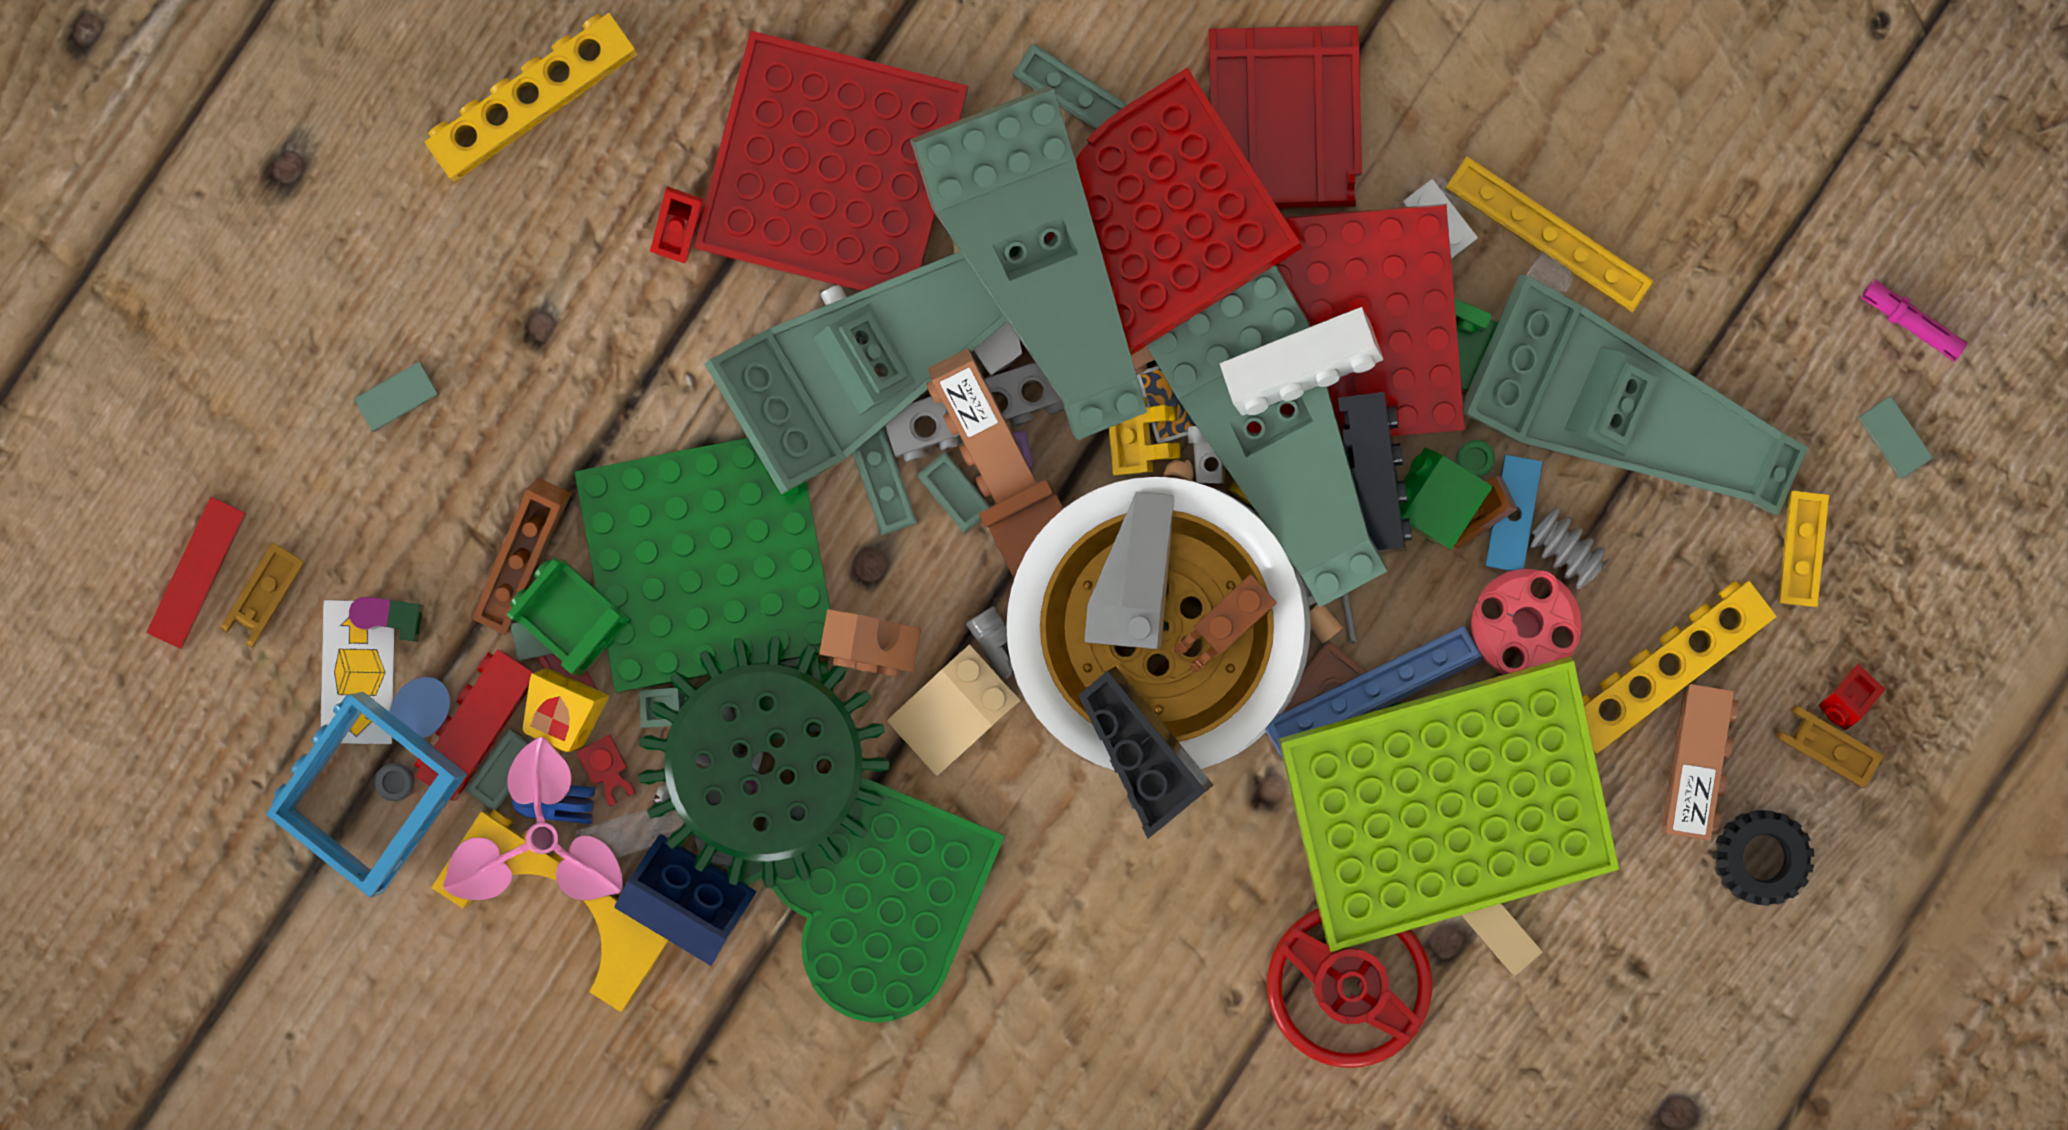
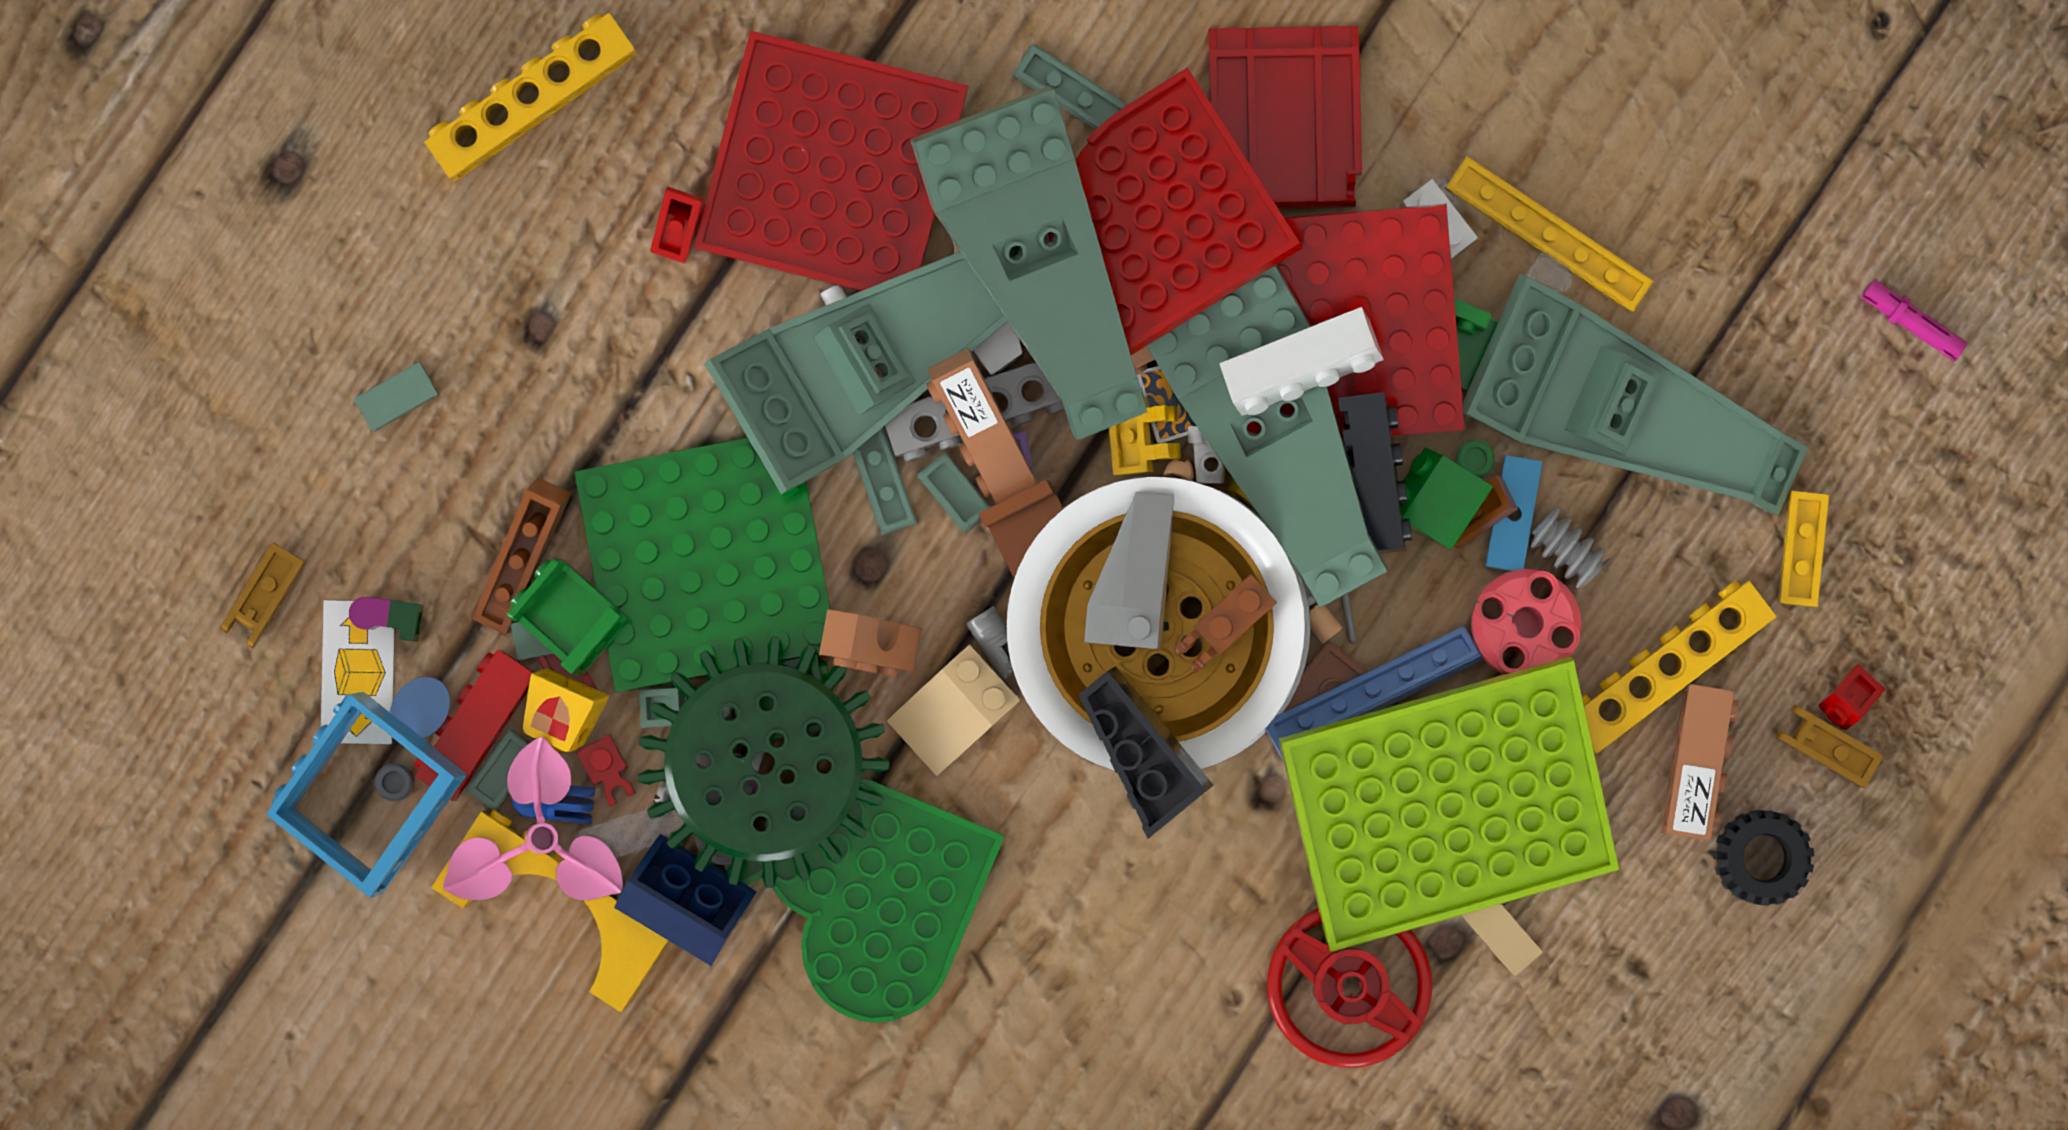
red tile [146,497,247,649] -> none
sand green tile [1857,396,1933,479] -> none

